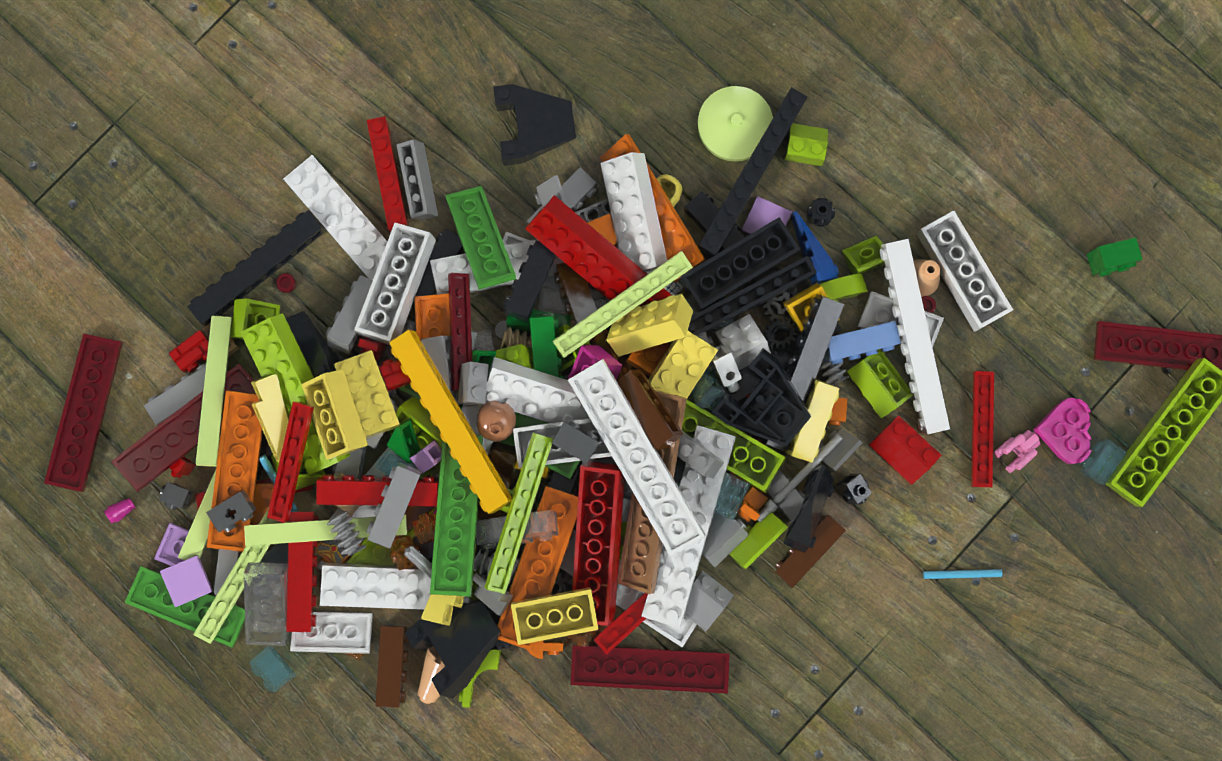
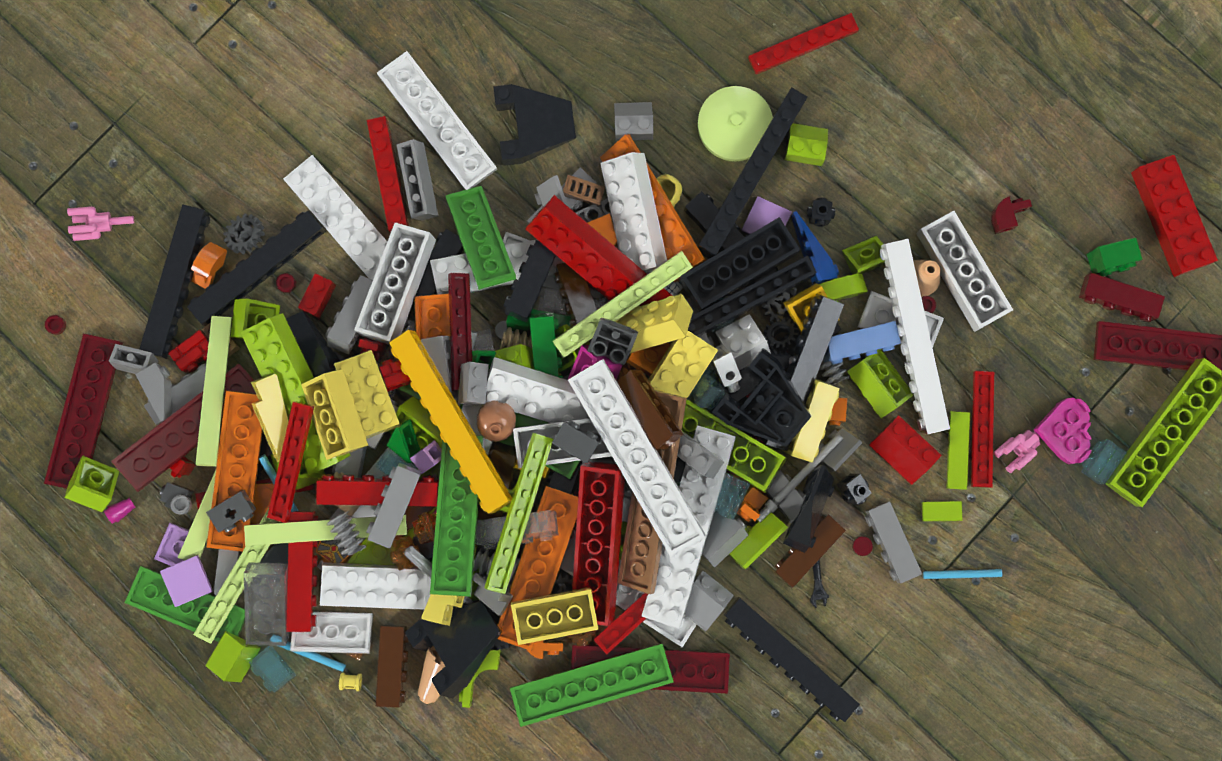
none -> dark red tile [45,315,66,335]
none -> lime slope [64,456,119,512]
none -> bright pink plant [67,206,135,241]
none -> light grey brick [109,344,159,374]
none -> light grey slope [135,362,172,423]
none -> black brick [139,204,210,359]
none -> light grey tile [171,495,192,515]
none -> orange brick [191,242,227,289]
none -> lime slope [206,631,261,682]
none -> dark grey gear [223,213,265,254]
none -> medium azure bar [270,636,346,672]
none -> red brick [298,273,337,319]
none -> light yellow bush [339,673,362,692]
none -> white plate [377,51,497,190]
none -> bright green plate [510,643,673,727]
none -> medium nougat slope [563,175,605,206]
none -> dark grey slope [587,318,638,365]
none -> light grey slope [614,102,653,141]
none -> black brick [724,597,860,722]
none -> red plate [748,13,859,75]
none -> black piece [810,559,829,608]
none -> dark red tile [852,537,873,556]
none -> light grey brick [865,502,922,583]
none -> lime tile [921,501,963,522]
none -> lime tile [946,411,970,490]
none -> dark red brick [991,196,1032,234]
none -> dark red brick [1079,273,1165,322]
none -> red brick [1131,155,1218,277]

